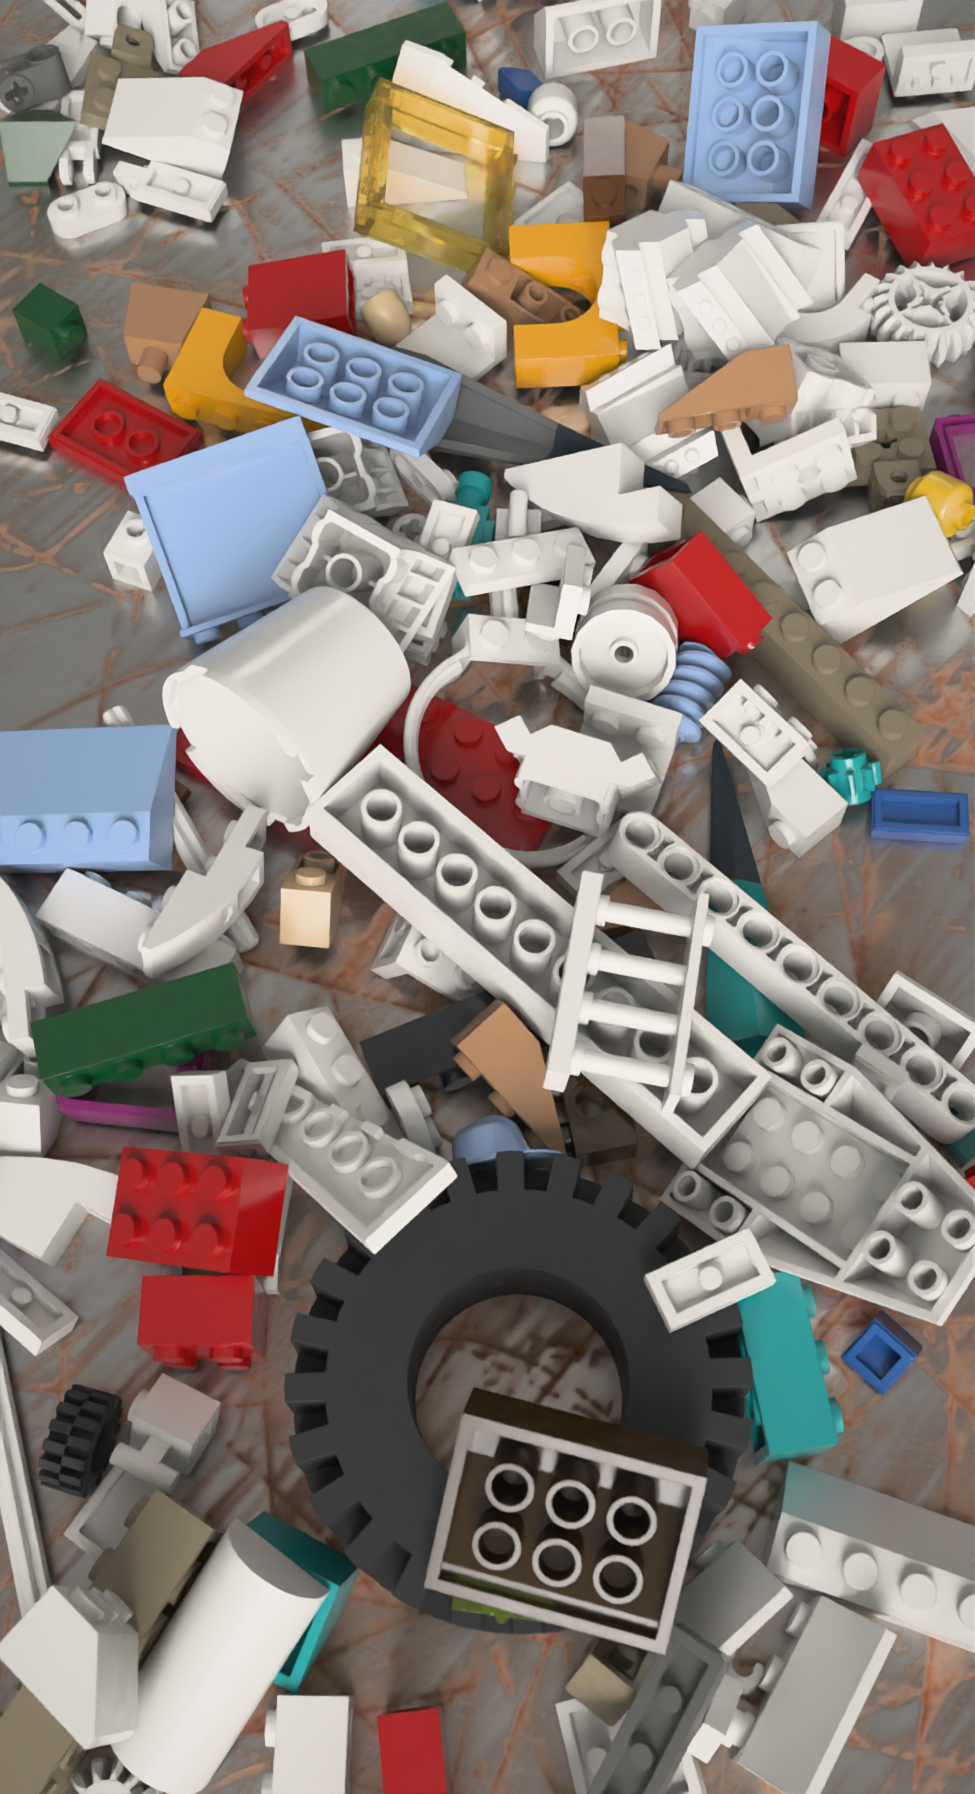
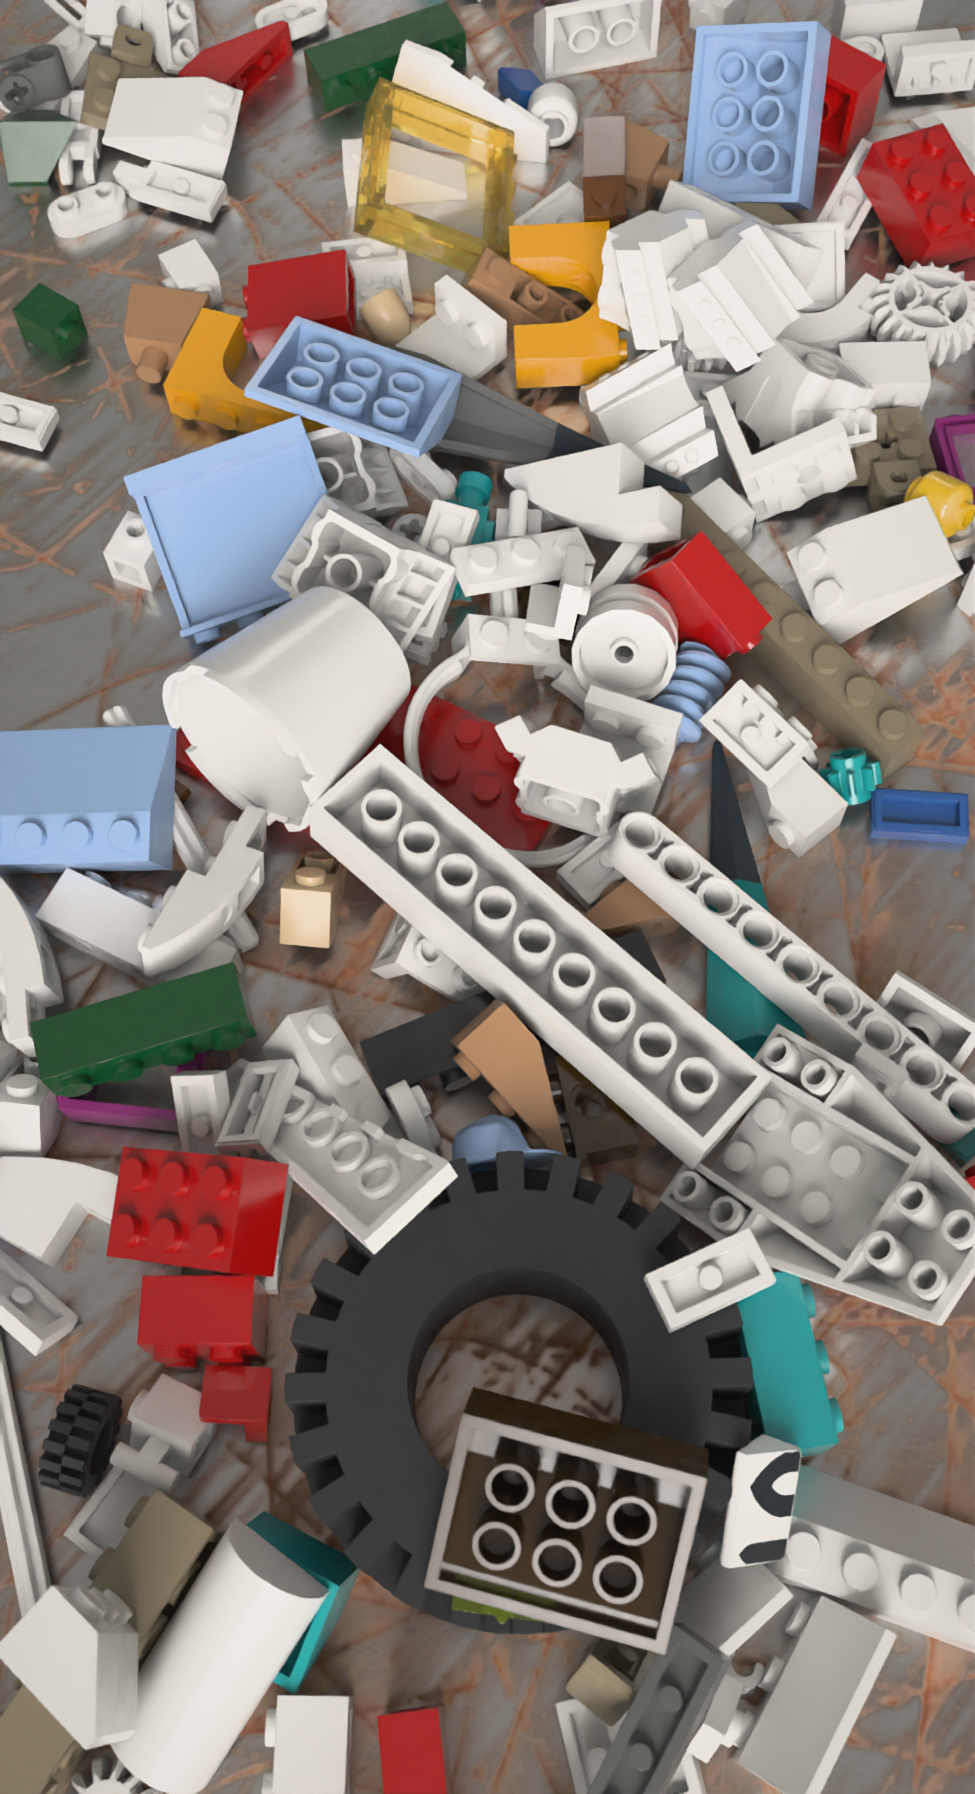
red tile [48,378,205,487] -> none
white fence [542,870,715,1113] -> none
medium nougat slope [655,344,799,438] -> none
blue slope [840,1310,923,1395] -> none
none -> white brick [158,239,224,307]
none -> red panel [199,1364,273,1443]
none -> white slope [720,1434,802,1568]

